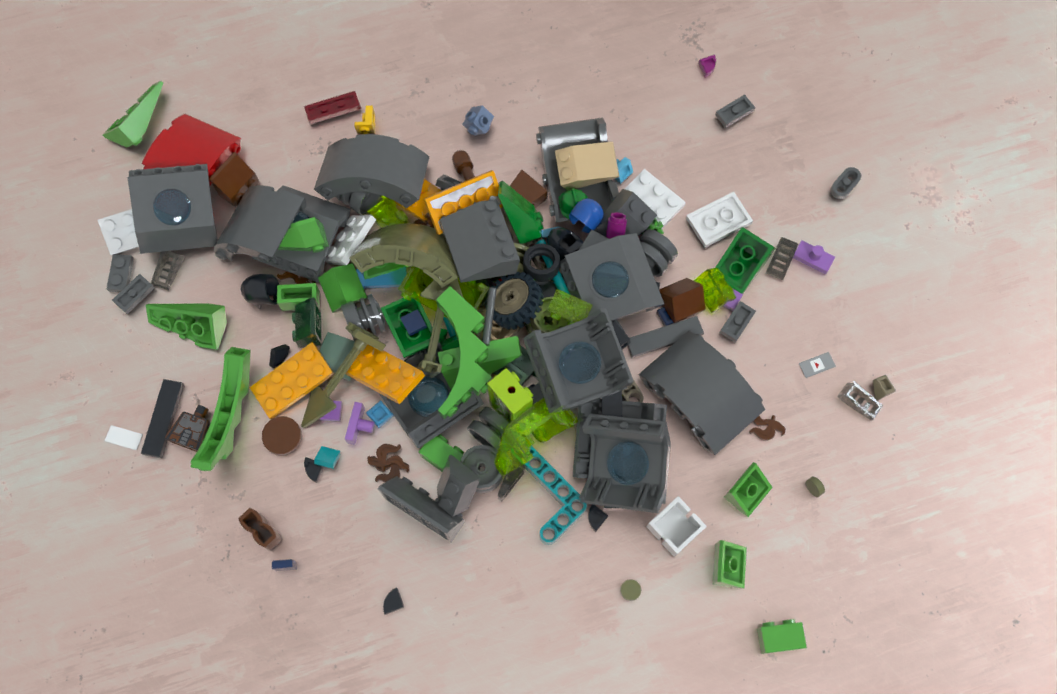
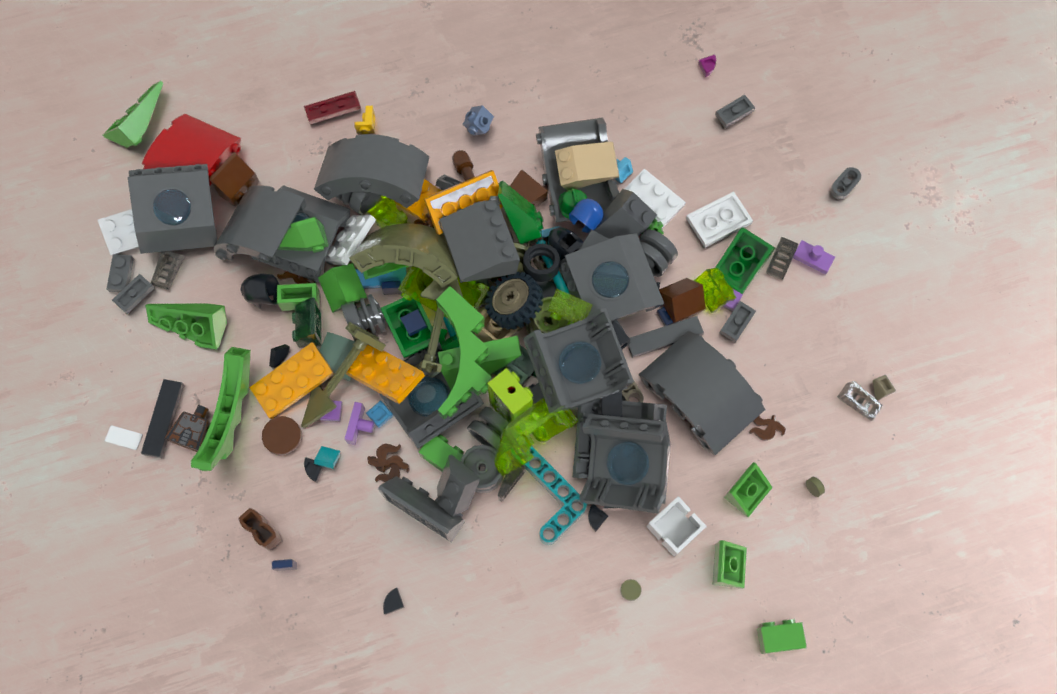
dark grey bar [482,288,497,346] -> none
magenta brick [606,212,627,239] -> none
light grey sticker [799,352,836,378] -> none
none -> dark blue tile [382,281,403,295]

